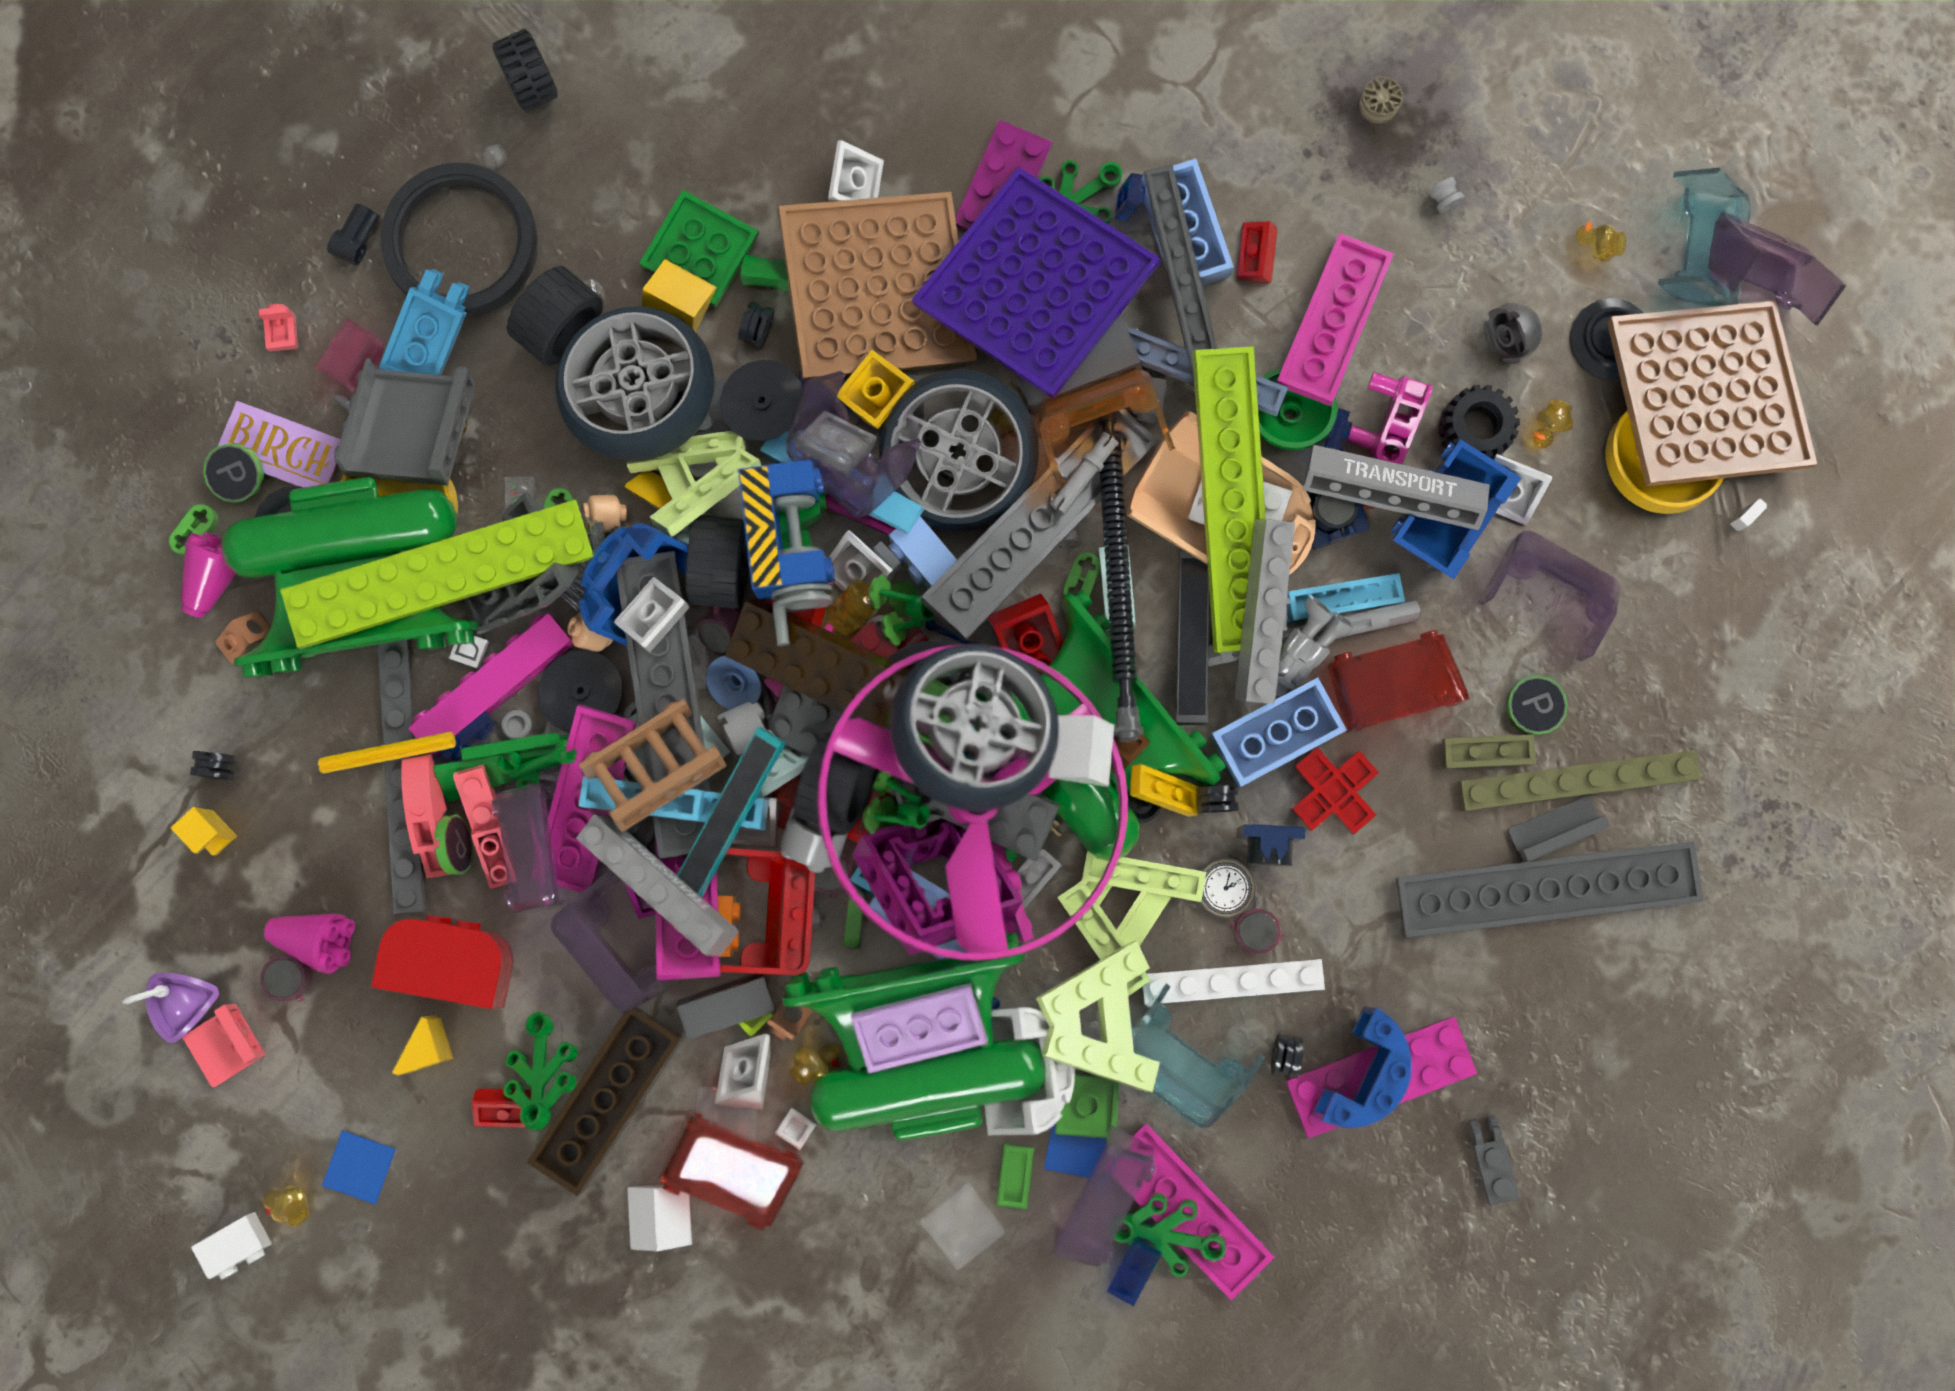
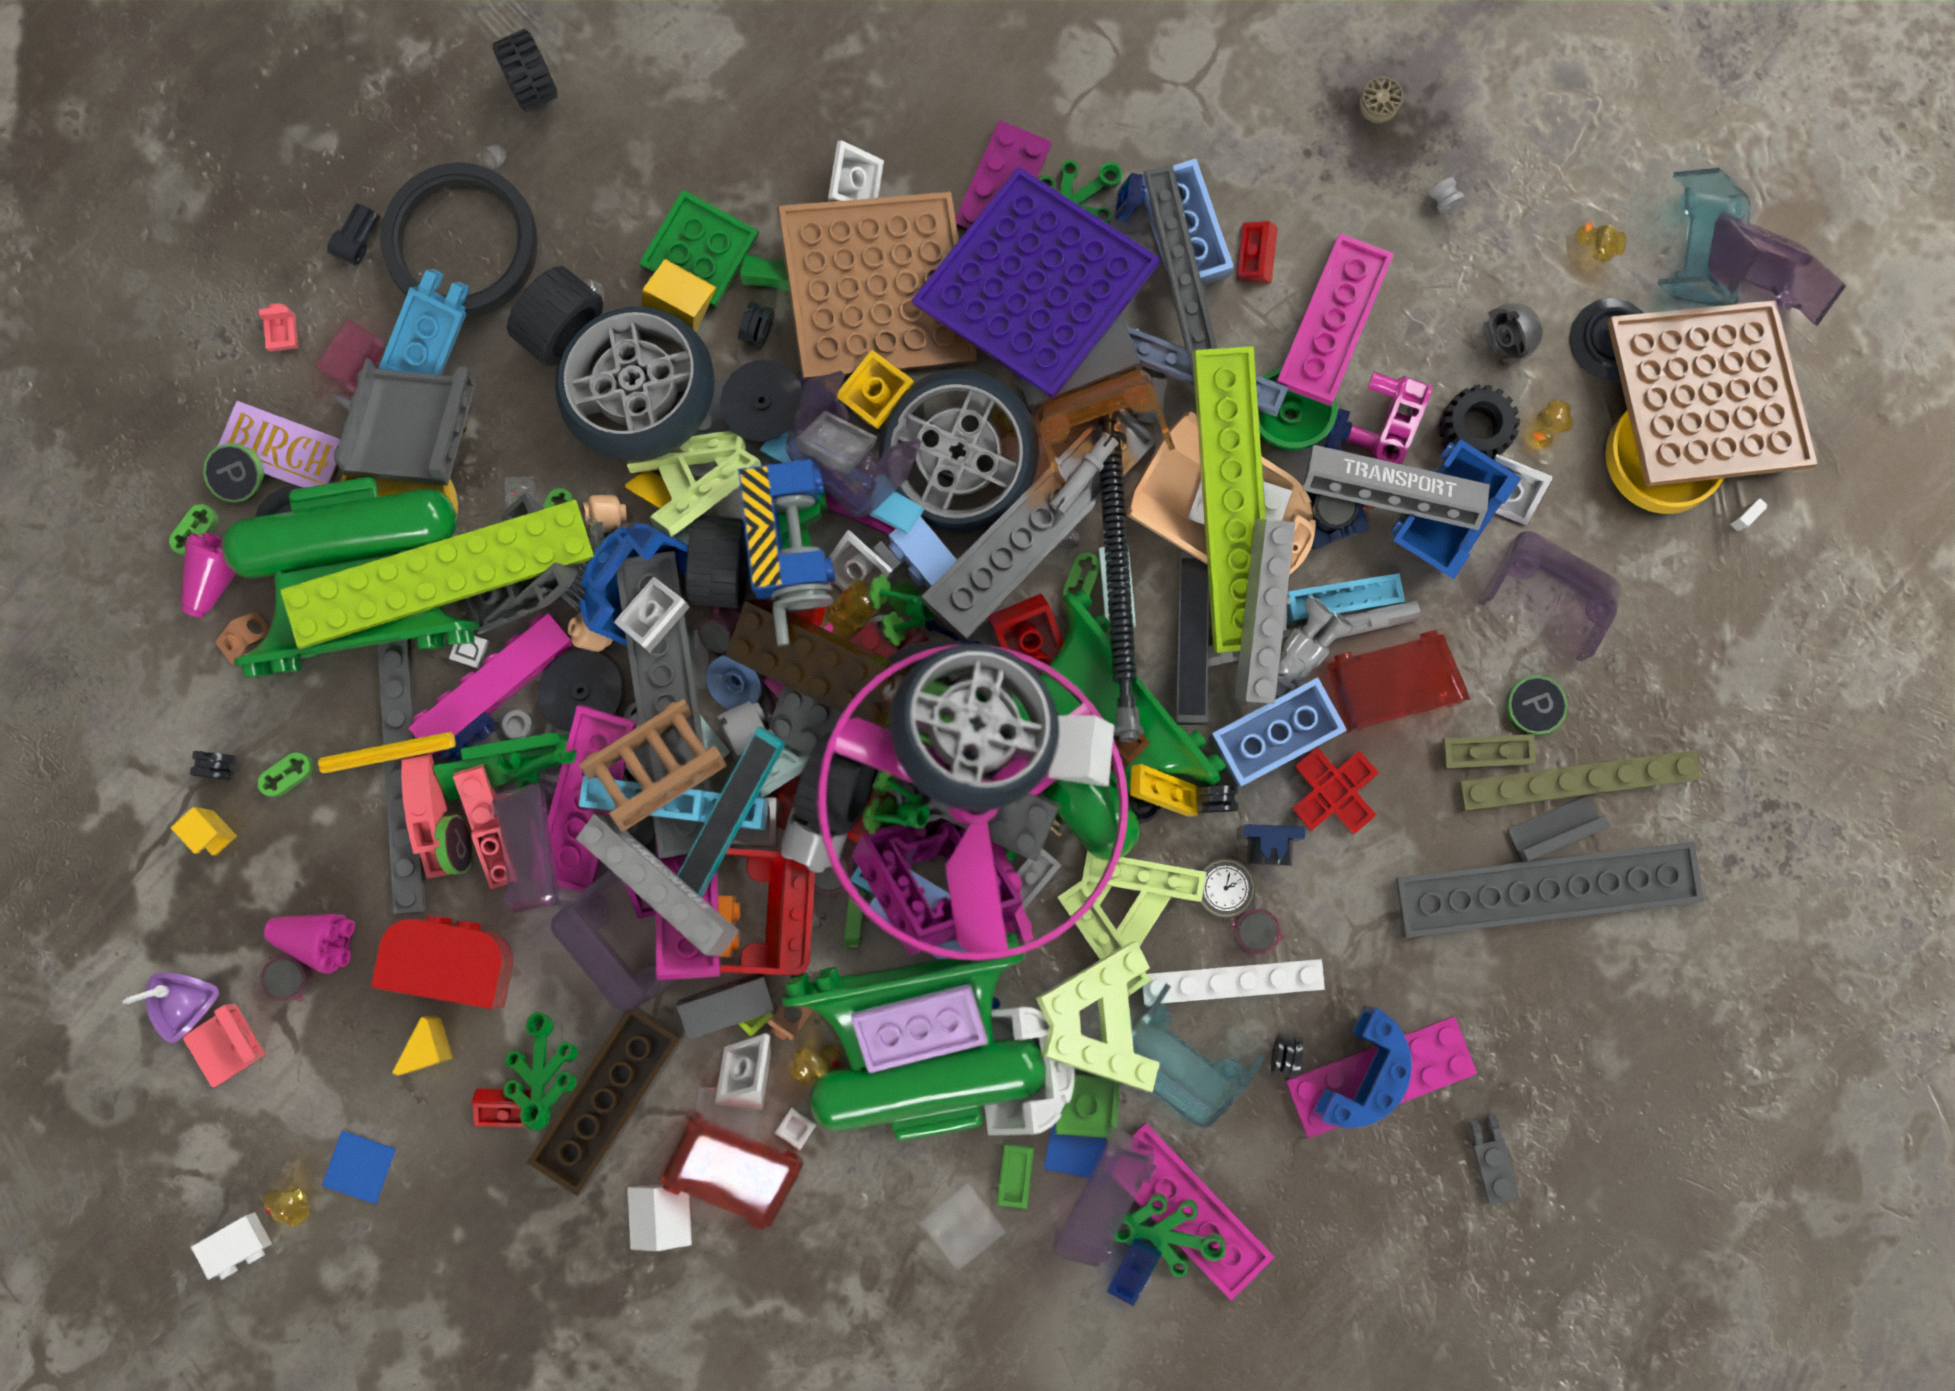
none -> bright green beam [258,753,314,797]

